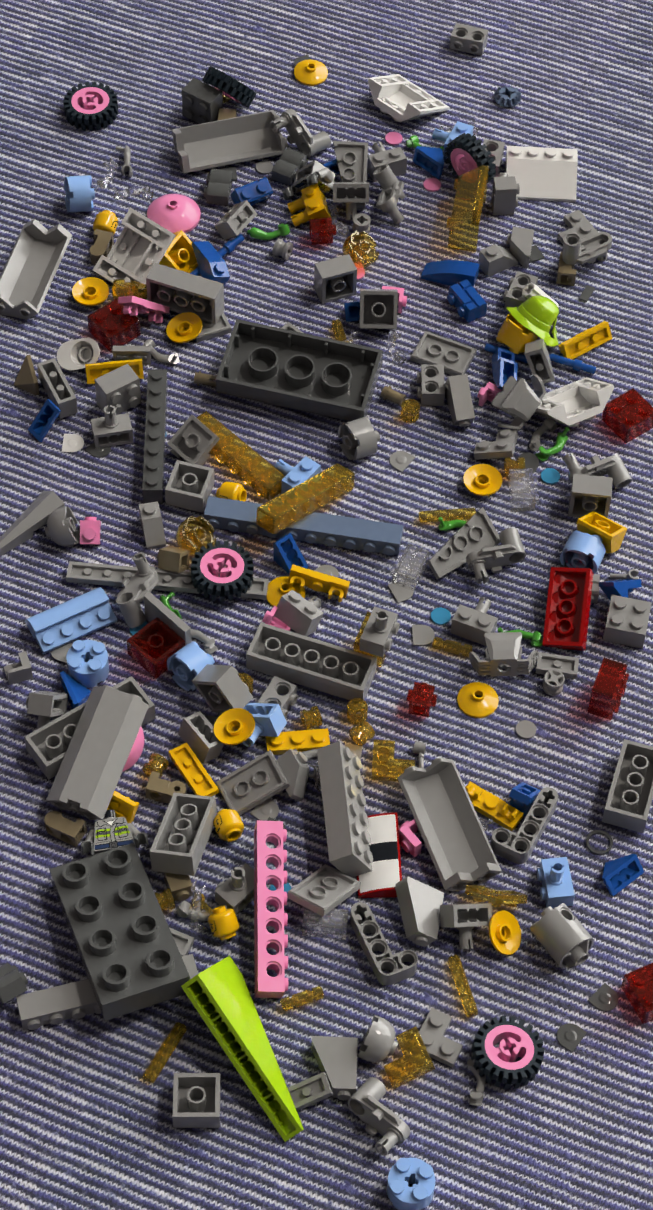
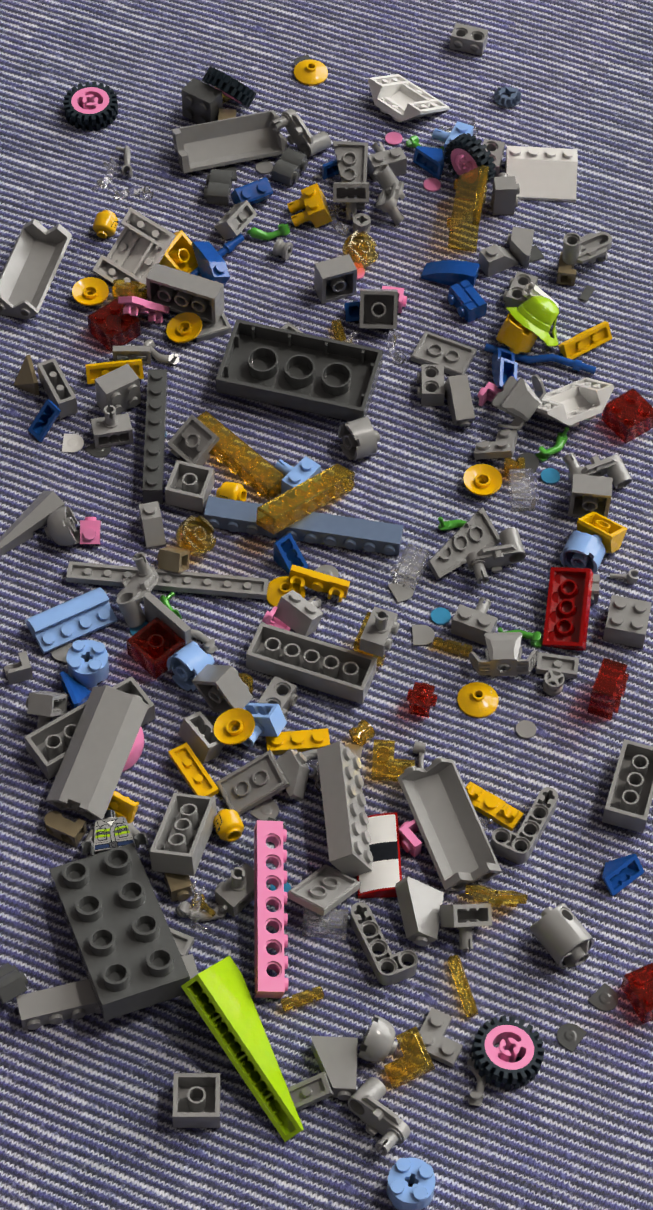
white piece [57,338,100,370] -> none
light blue brick [64,175,95,212] -> none
dark tan leg [89,229,114,265] -> none
clear yellow wheel [142,753,169,778] -> none
clear yellow axle [143,1022,186,1083] -> none
dark tan leg [146,771,186,804] -> none
bright pink dish [147,194,201,233] -> none
clear yellow wheel [154,888,175,912] -> none
wheel [191,541,254,602] -> none
dark tan pin [194,371,217,387] -> none
yellow head [208,905,240,940] -> none
light grey torso [283,160,335,200] -> none
clear yellow wheel [300,706,323,730] -> none
clear red brick [309,217,336,245] -> none
clear yellow wheel [347,698,368,725] -> none
dark tan pin [380,386,406,406] -> none
light grey piece [389,451,415,472] -> none
clear yellow wheel [400,399,420,423] -> none
clear yellow axle [418,508,476,523] -> none
yellow dish [489,910,521,955] -> none
blue slope [509,782,541,816] -> none
light grey slope [524,339,555,384] -> none
light grey piece [529,418,557,451] -> none
light blue brick [536,857,575,908] -> none
light grey plate [558,210,598,244] -> none
dark grey piece [586,830,613,855] -> none
blue slope [599,579,642,601] -> none

